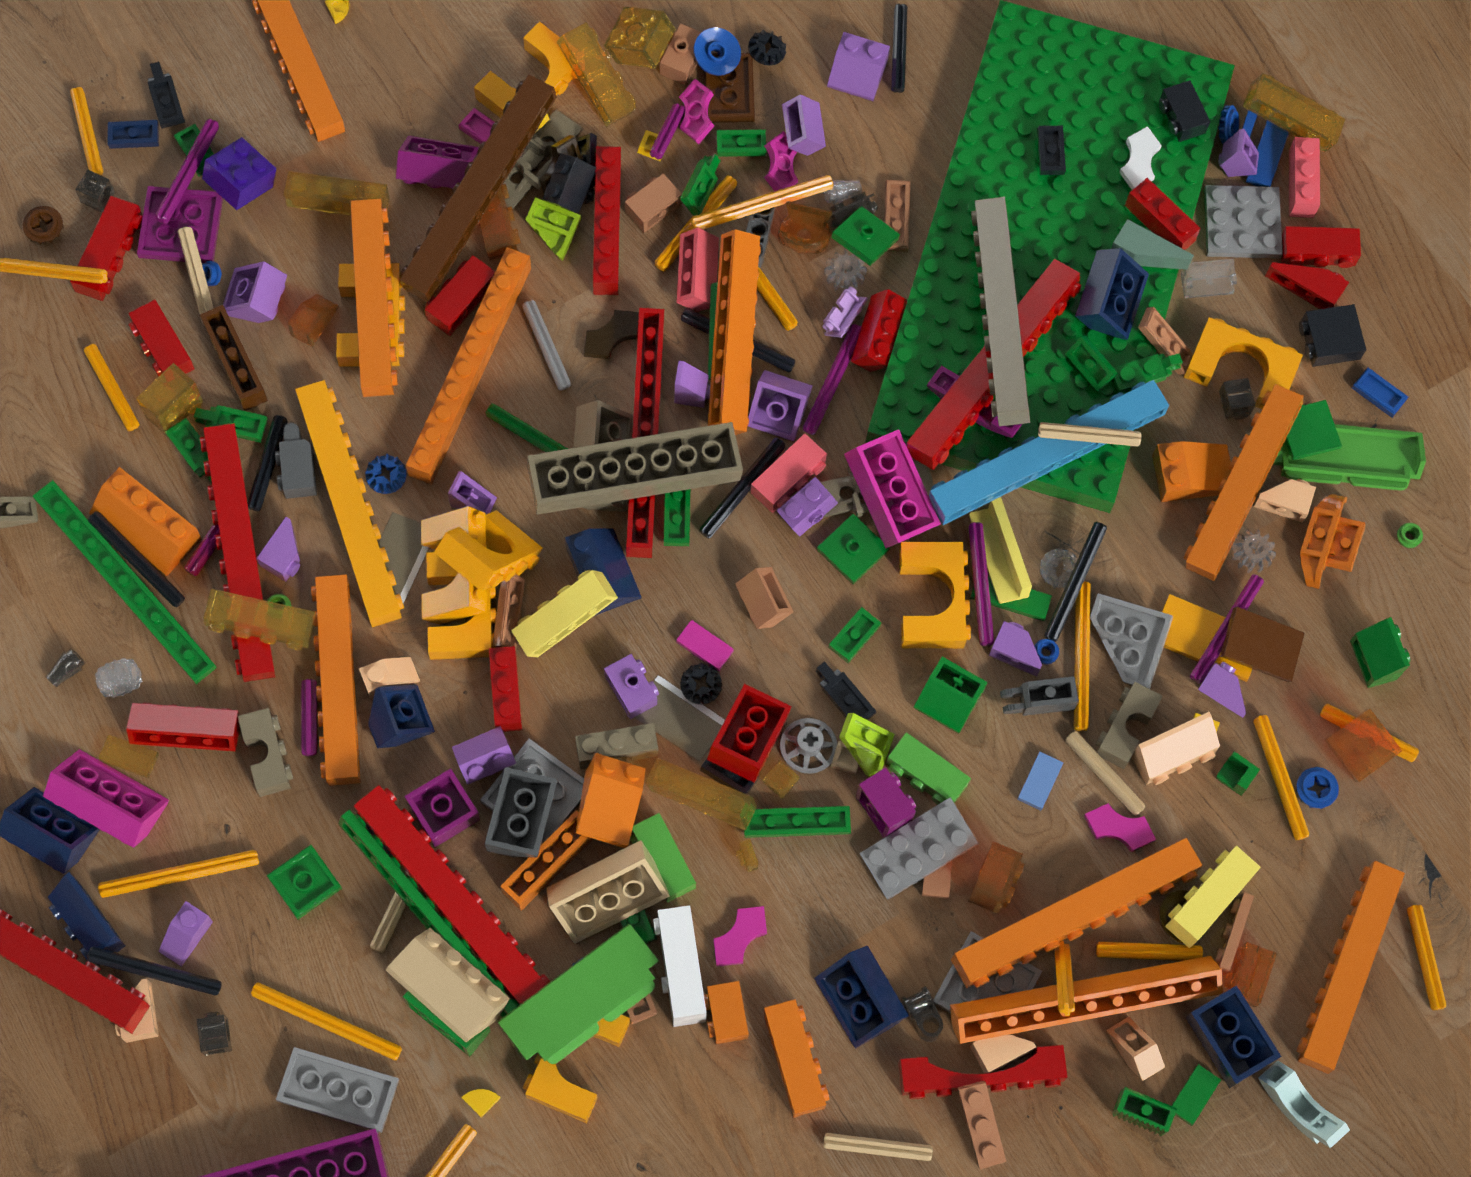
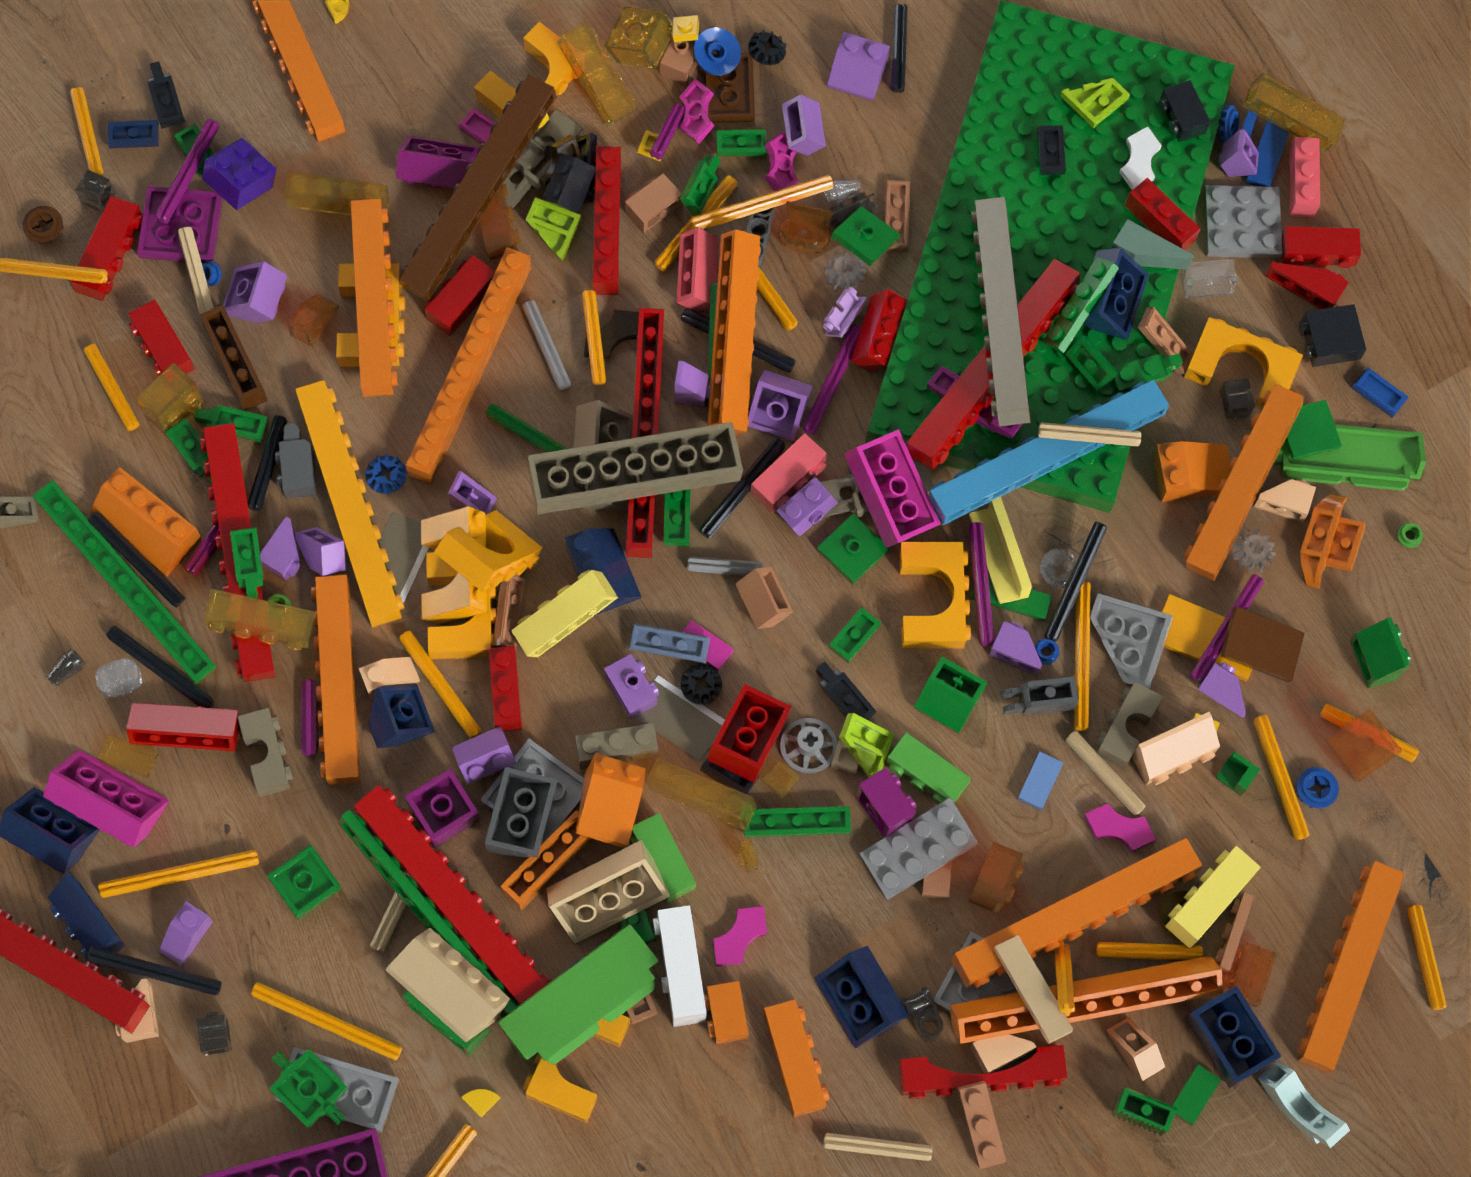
none -> black axle [106,626,214,708]
none -> green hinge [230,527,264,602]
none -> green plate [269,1049,348,1129]
none -> medium lavender slope [295,527,345,576]
none -> light orange axle [399,631,481,739]
none -> light orange axle [582,290,606,385]
none -> sand blue tile [629,623,711,663]
none -> yellow plate [672,15,699,42]
none -> light grey axle [687,556,764,576]
none -> tan tile [994,935,1073,1044]
none -> green plate [1042,257,1119,353]
none -> lime wing [1060,78,1130,128]

